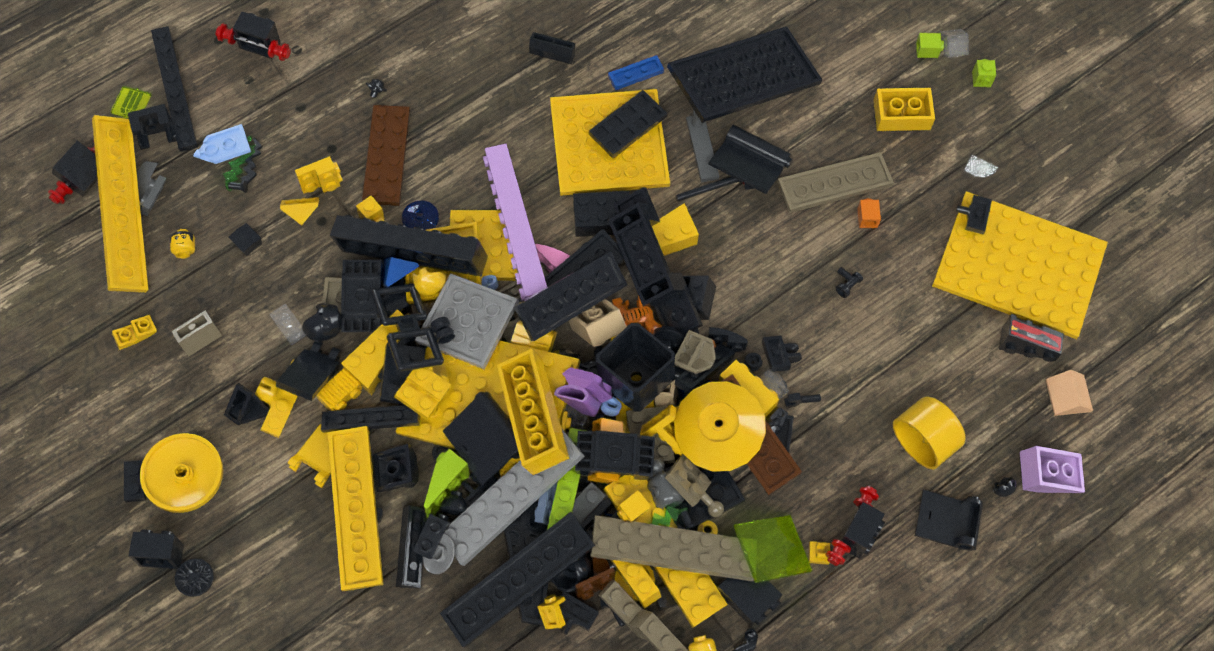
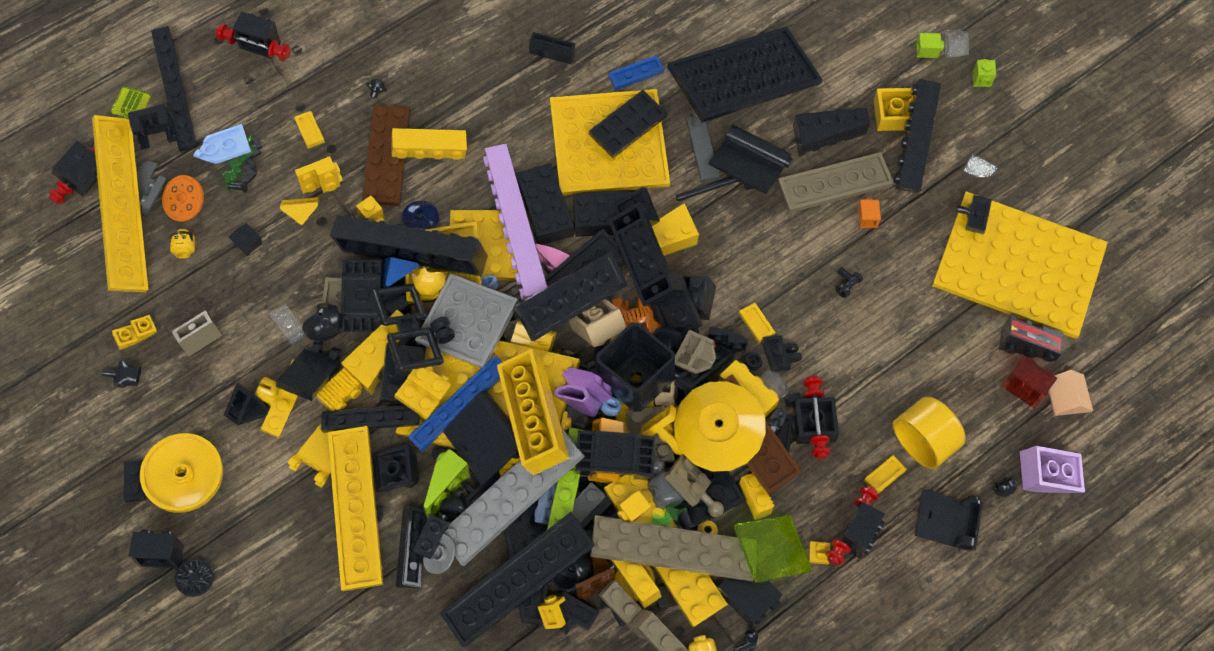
none -> black piece [102,361,141,388]
none -> orange shield [162,175,204,222]
none -> yellow tile [294,111,325,149]
none -> yellow brick [391,128,467,160]
none -> blue tile [408,355,502,452]
none -> black brick [516,163,574,245]
none -> yellow tile [738,303,776,344]
none -> yellow brick [739,473,774,520]
none -> black brick [792,375,839,460]
none -> black wedge [793,107,870,156]
none -> yellow tile [864,455,907,494]
none -> black brick [894,79,941,193]
none -> clear red brick [1002,356,1057,409]

